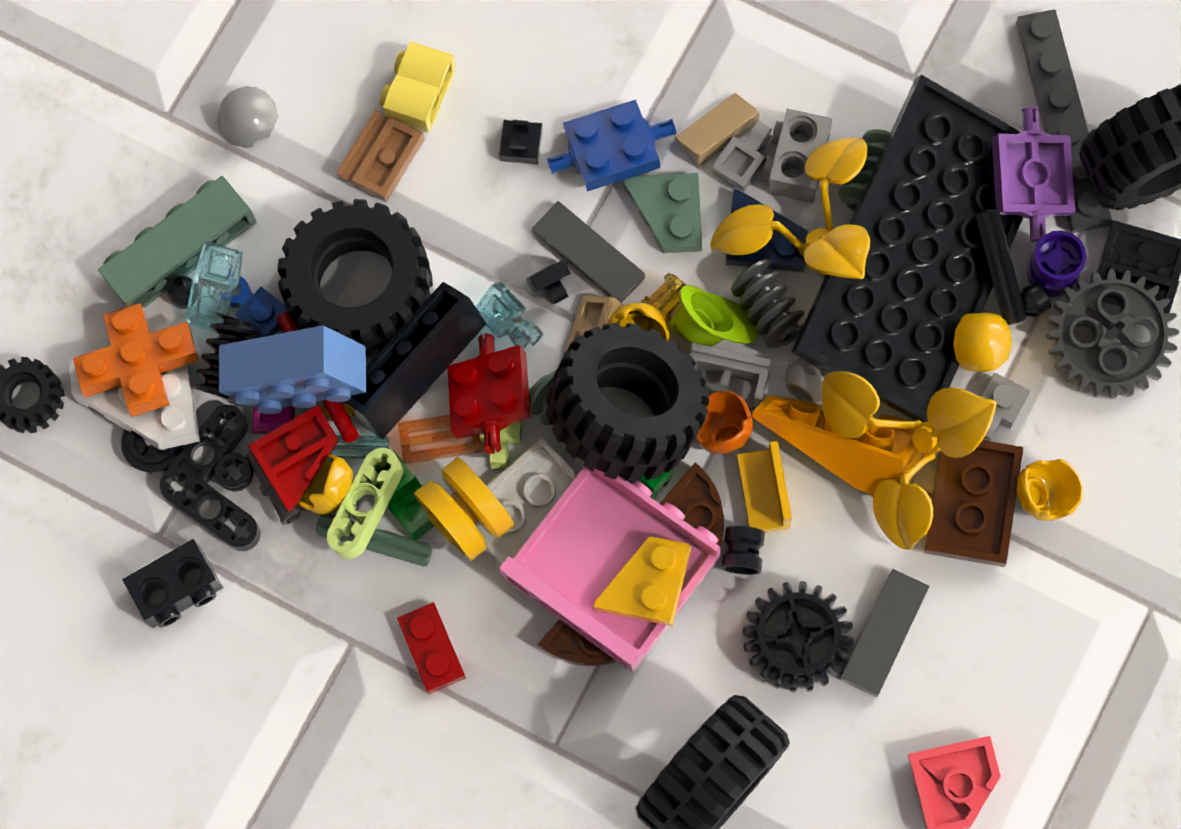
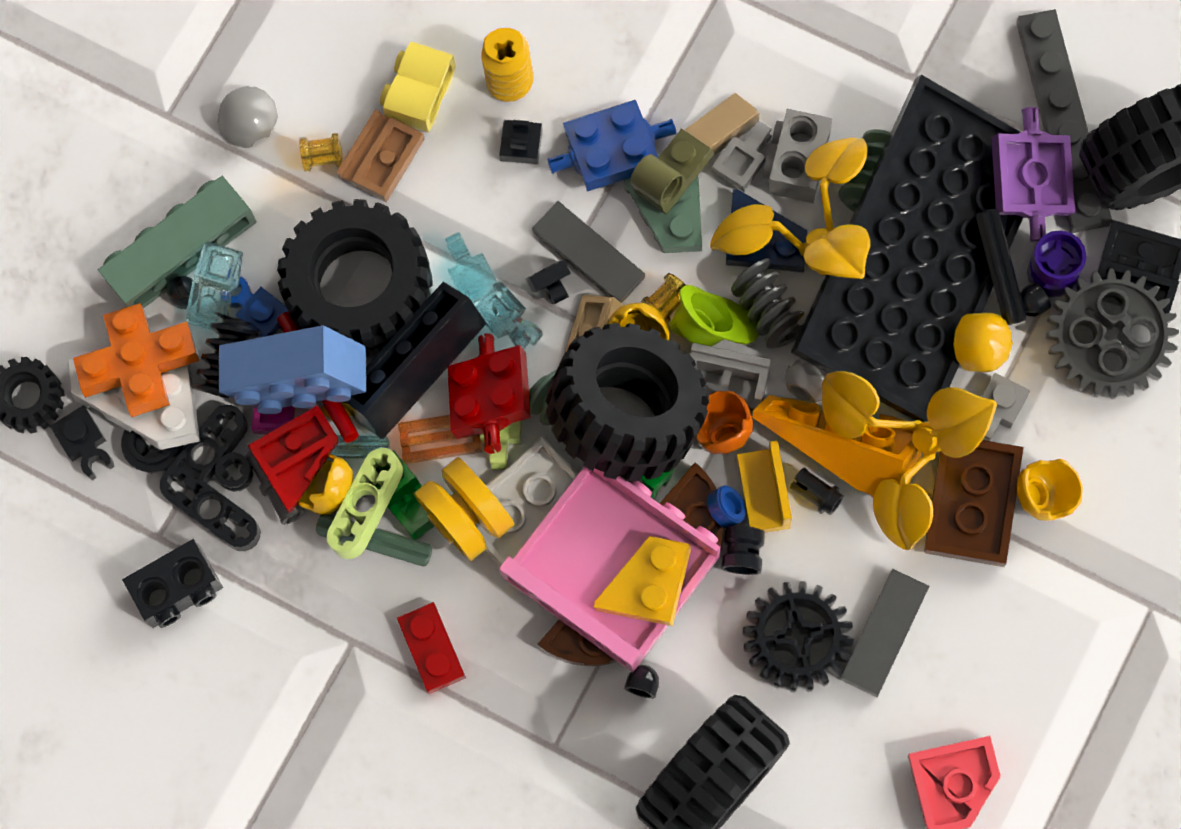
none -> black plate [50,405,114,480]
none -> clear yellow bush [299,133,343,172]
none -> clear light blue plate [445,232,501,304]
none -> yellow piece [481,28,533,102]
none -> black hinge [624,665,659,699]
none -> olive plate [630,128,714,215]
none -> blue tile [707,485,746,528]
none -> black pin [790,467,844,515]

